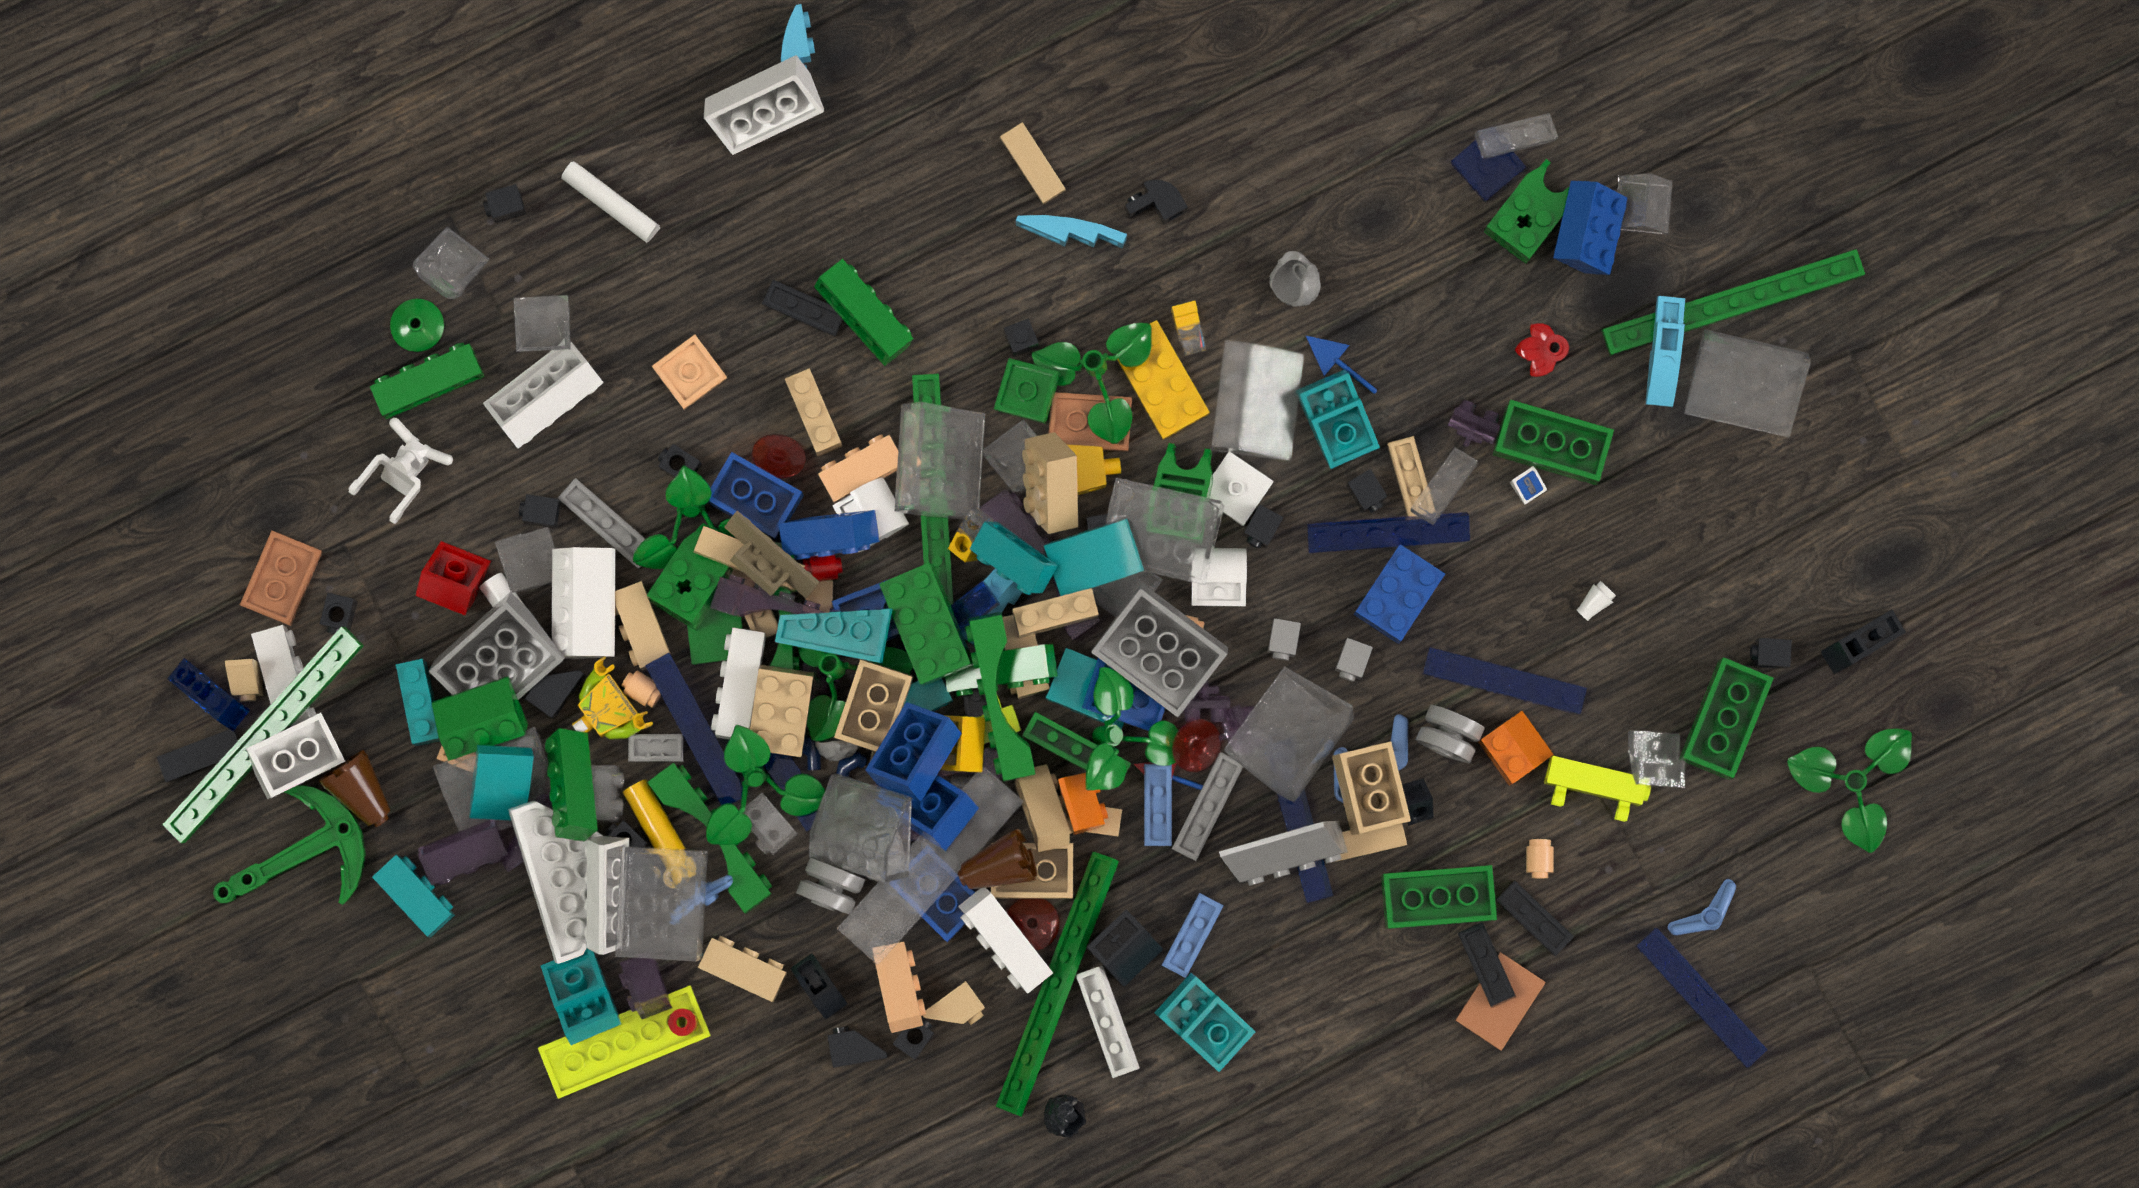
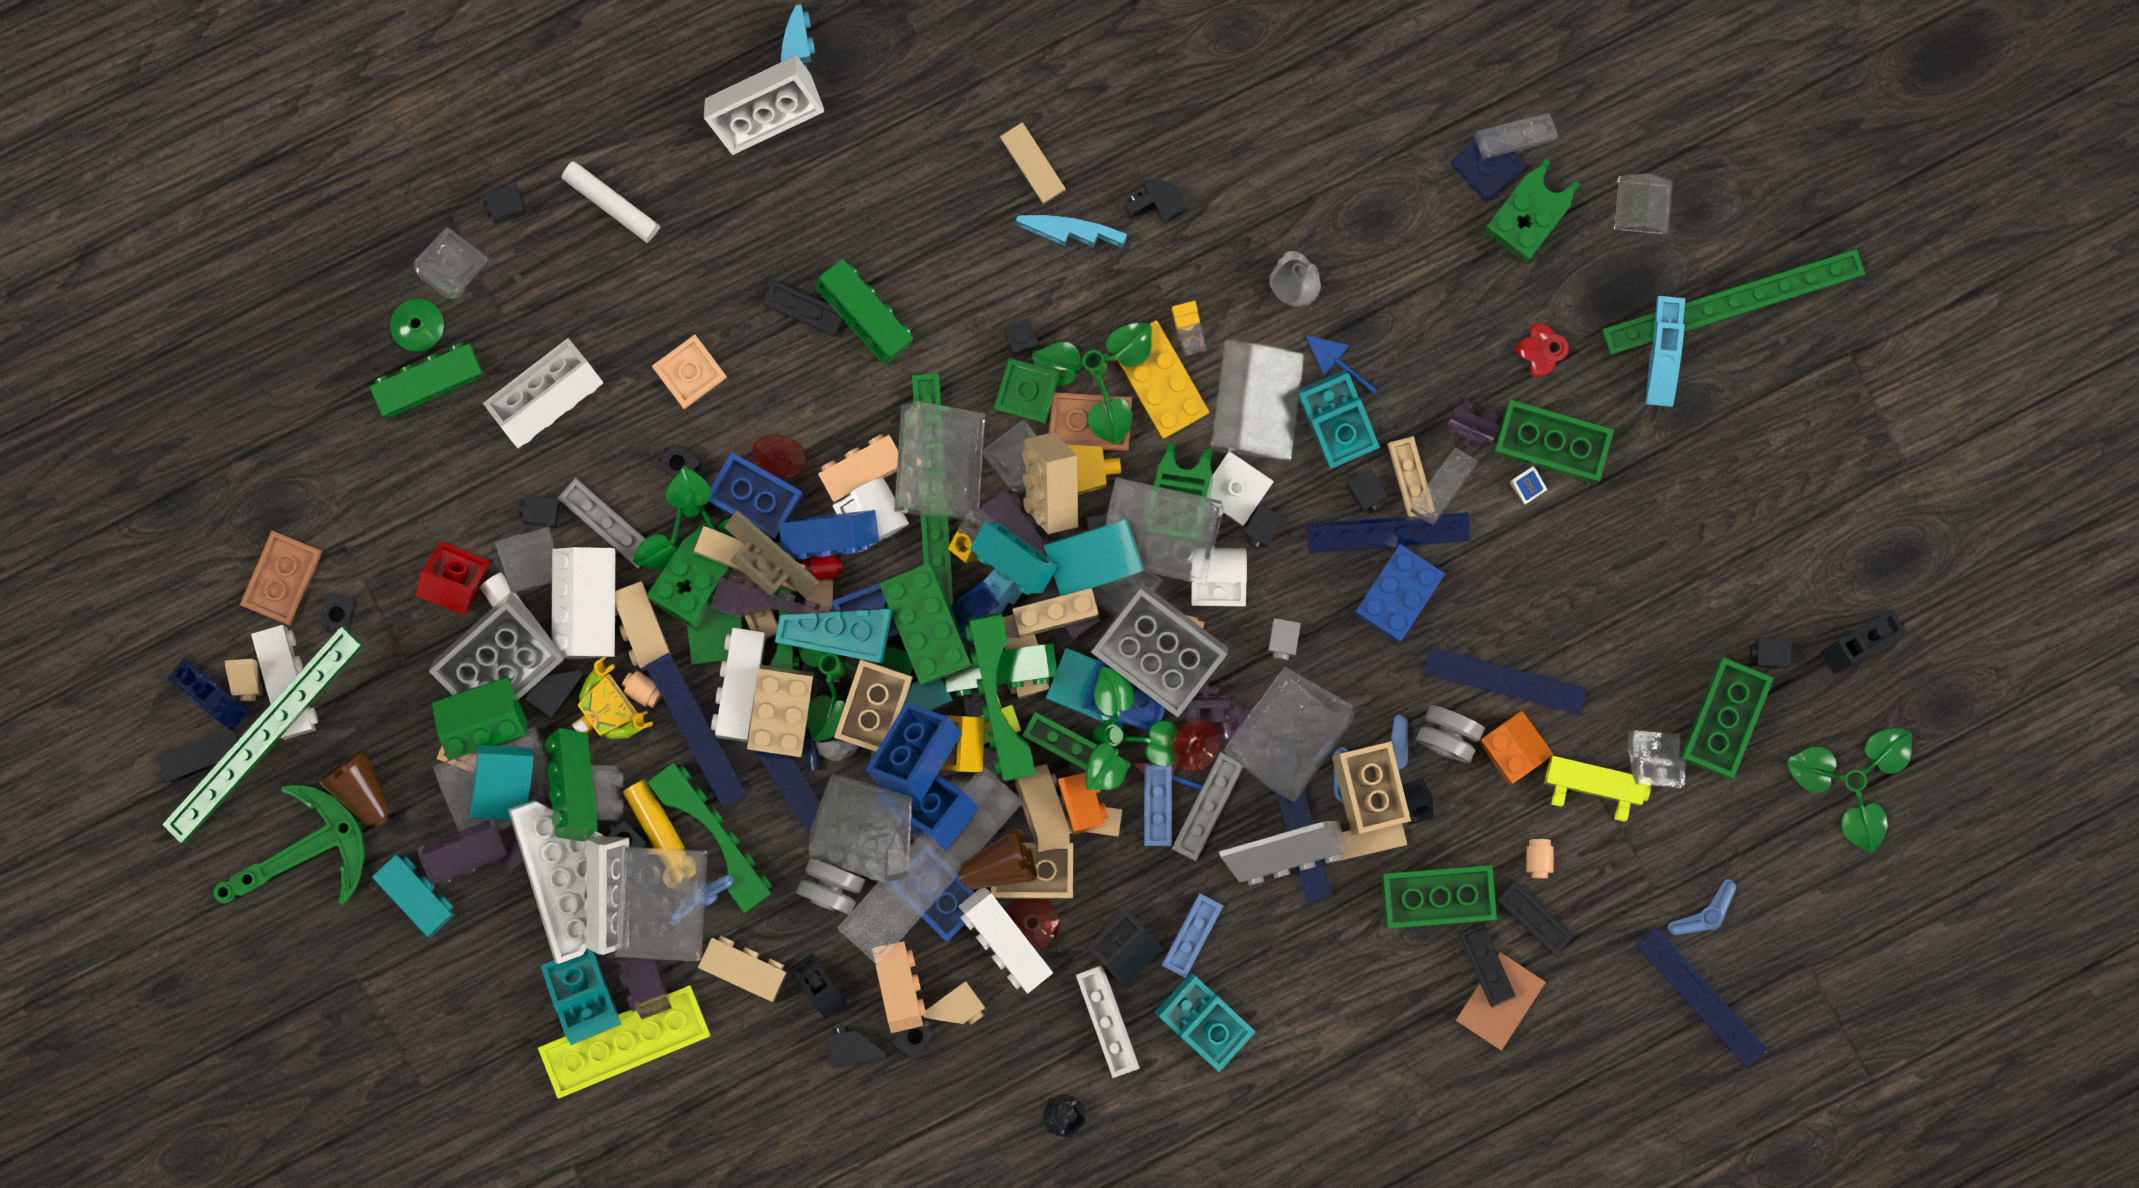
white slope [246,713,345,799] -> none
white piece [348,418,453,524] -> none
teal brick [396,659,440,746] -> none
clear slope [514,295,571,352] -> none
light grey plate [628,734,684,762] -> none
red brick [668,1008,698,1036] -> none
green plant [706,725,829,845] -> none
clear brick [743,793,798,856] -> none
tan brick [785,368,842,457] -> none
dark blue arm [834,751,867,786] -> none
green plate [996,852,1119,1117] -> none
light grey brick [1335,638,1373,682] -> none
blue brick [1553,181,1627,275] -> none
white cone [1577,581,1616,621] -> none
clear slope [1684,329,1810,437] -> none

